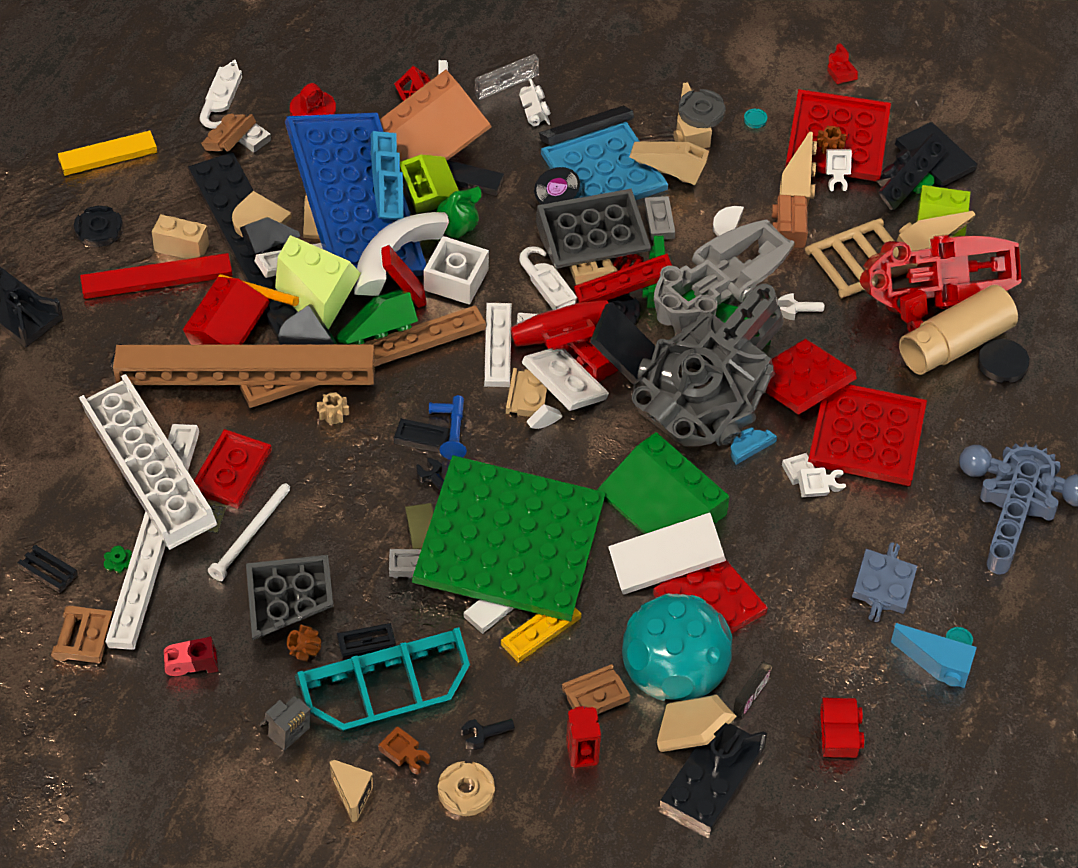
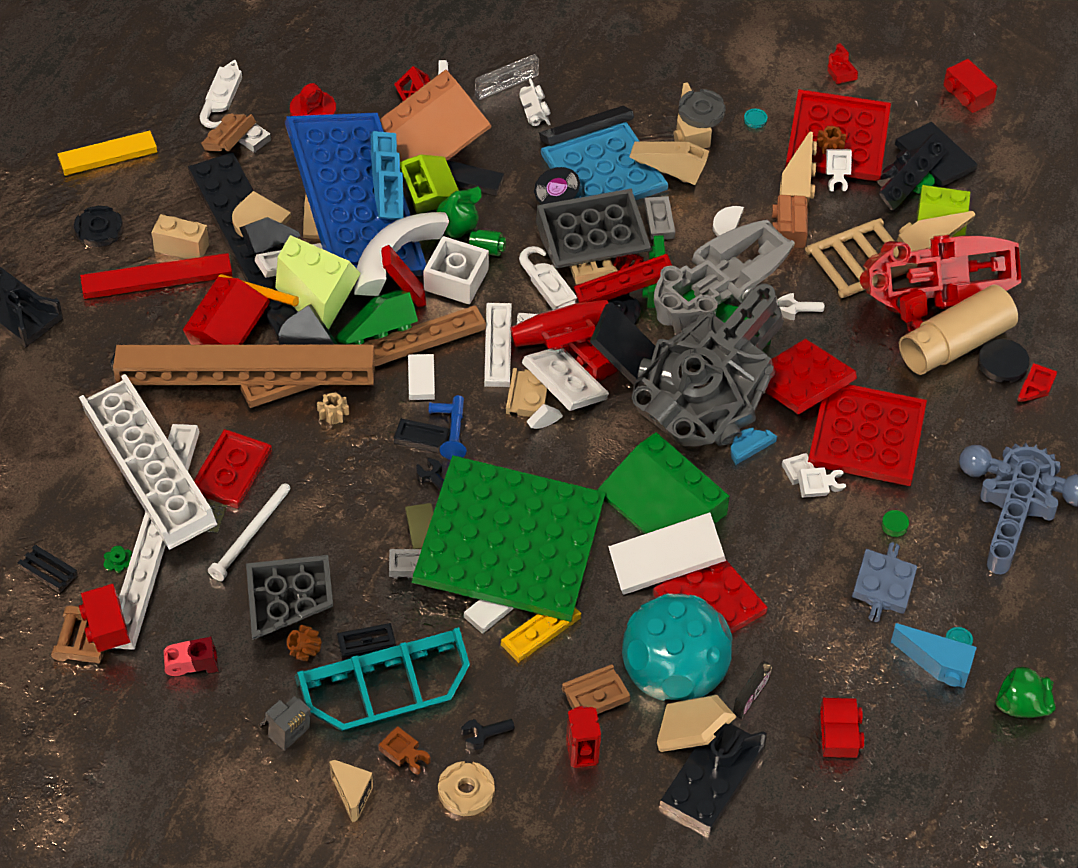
none -> red brick [79,584,131,652]
none -> white tile [408,354,435,400]
none -> green brick [469,229,506,256]
none -> green tile [881,510,909,537]
none -> red brick [943,59,998,113]
none -> green piece [995,667,1056,718]
none -> red slope [1017,363,1057,402]

